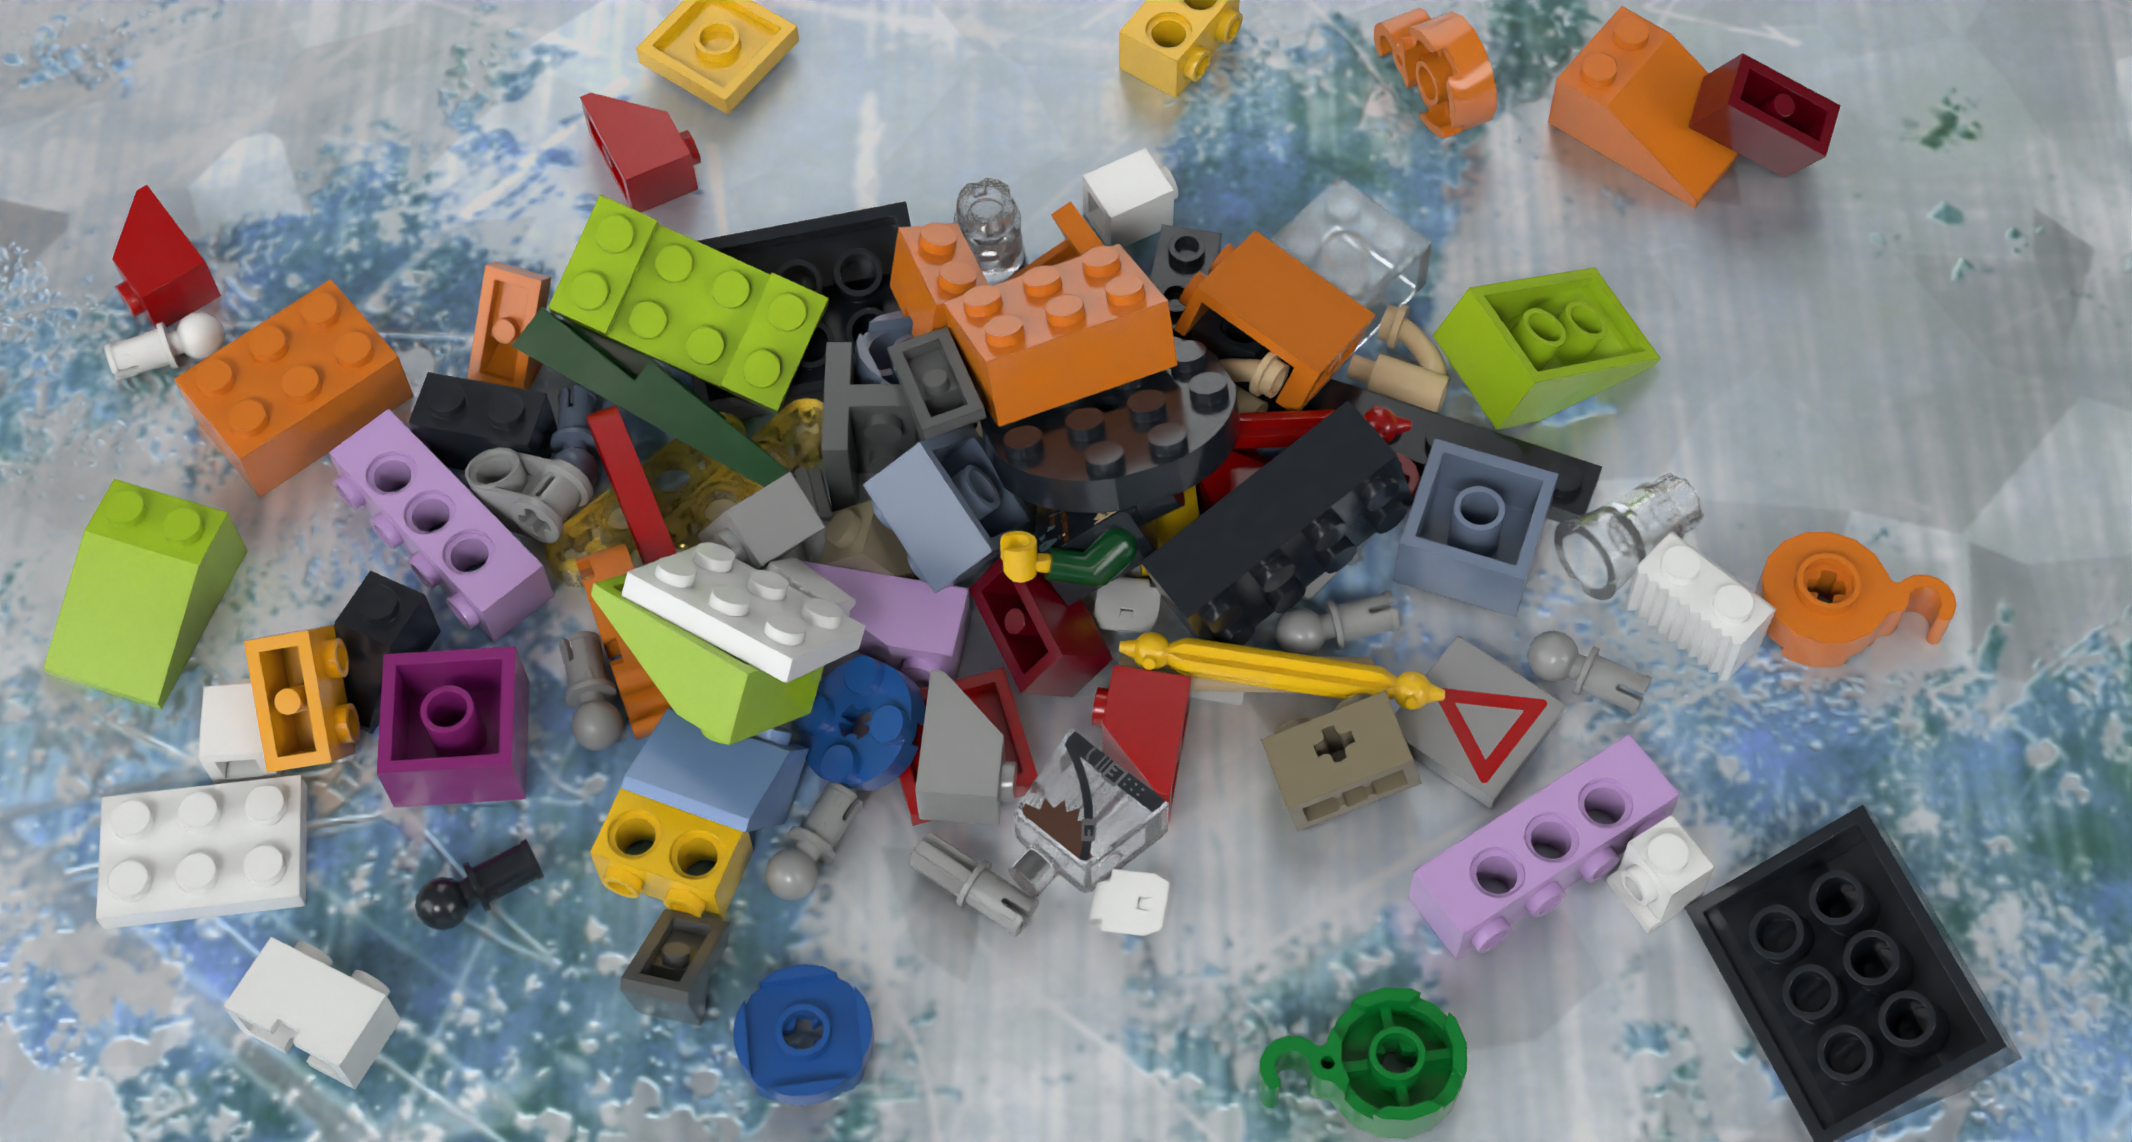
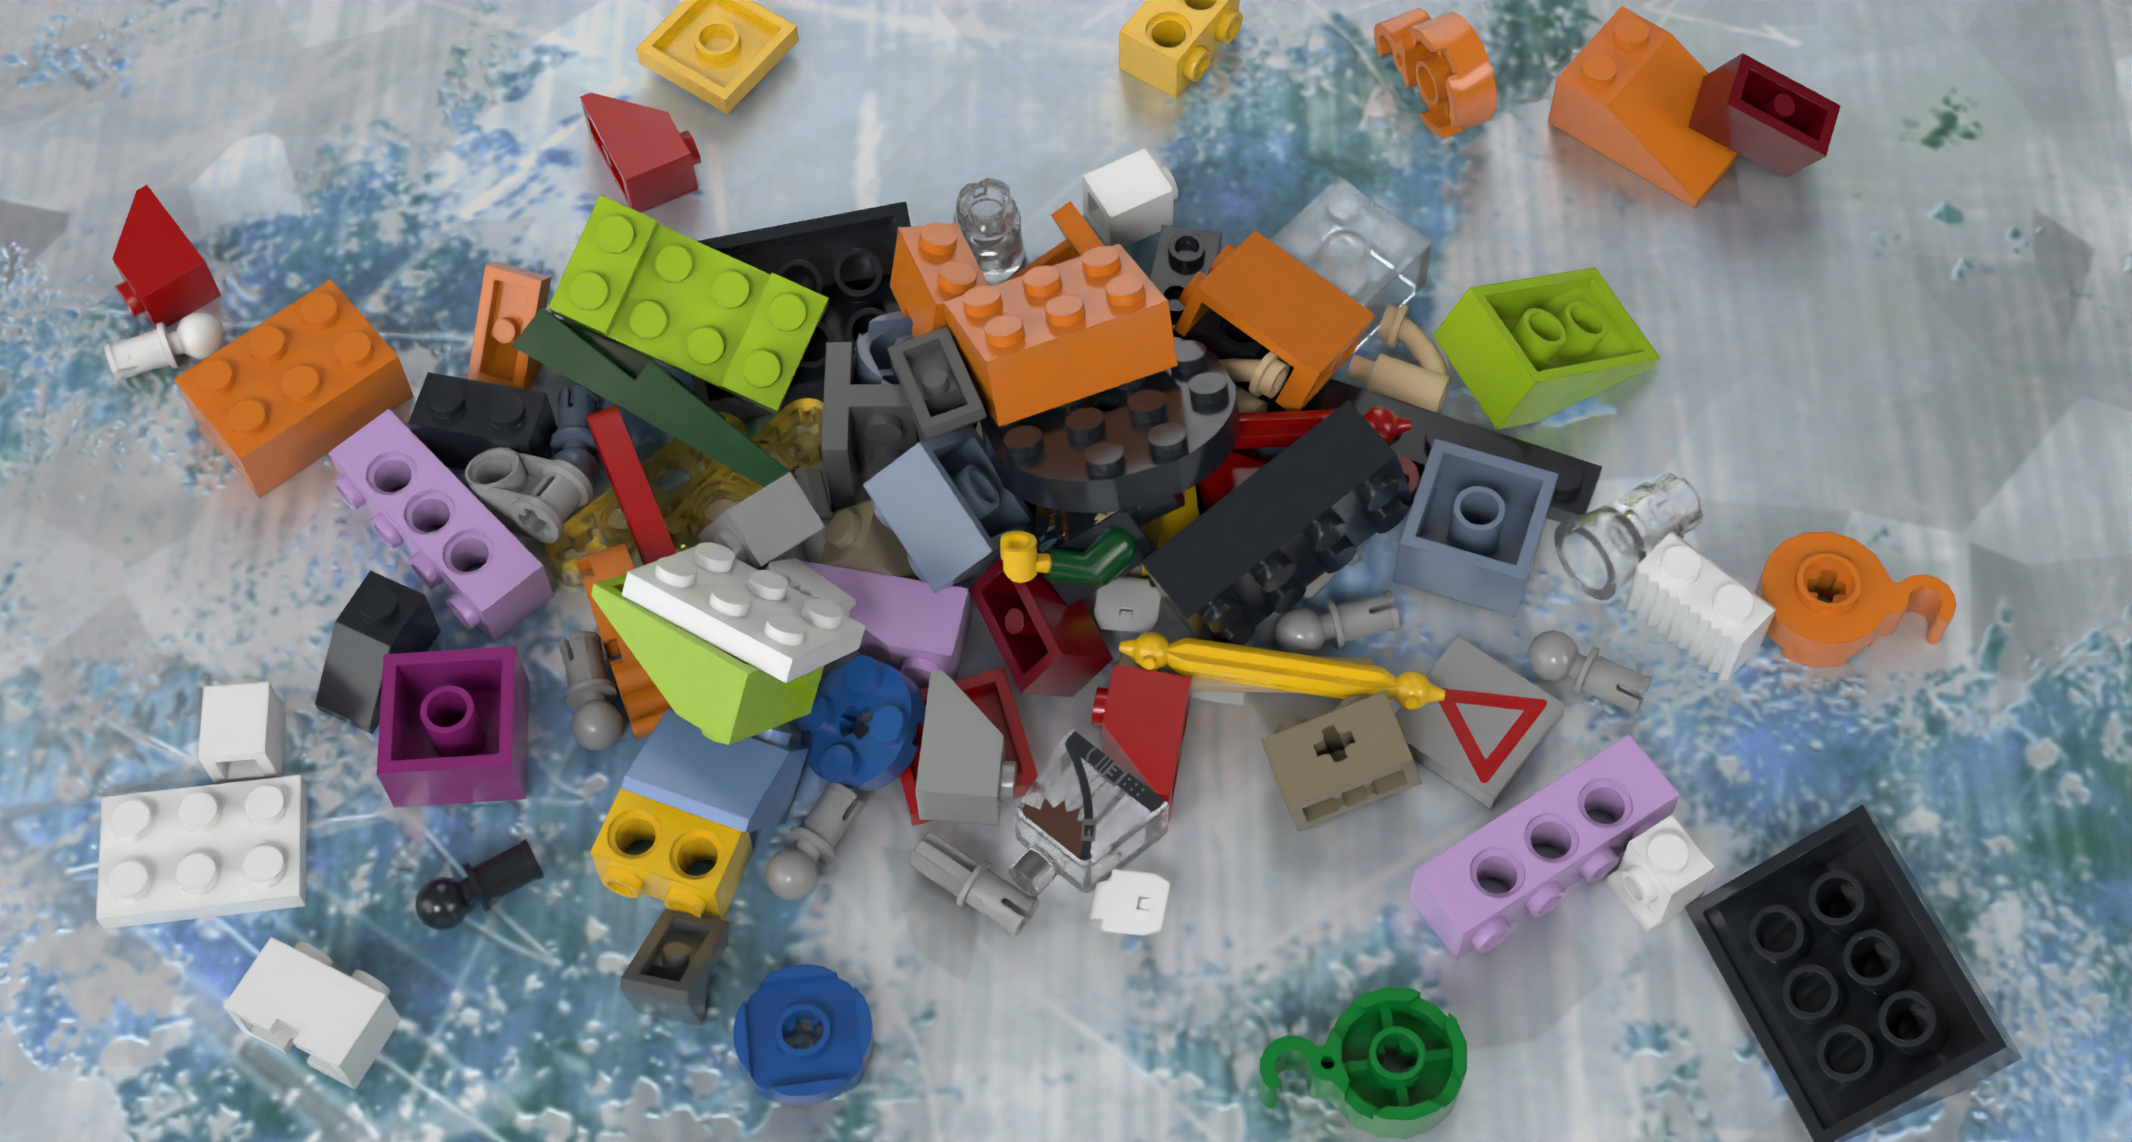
lime slope [43,479,248,710] -> none
light orange brick [244,625,360,773] -> none

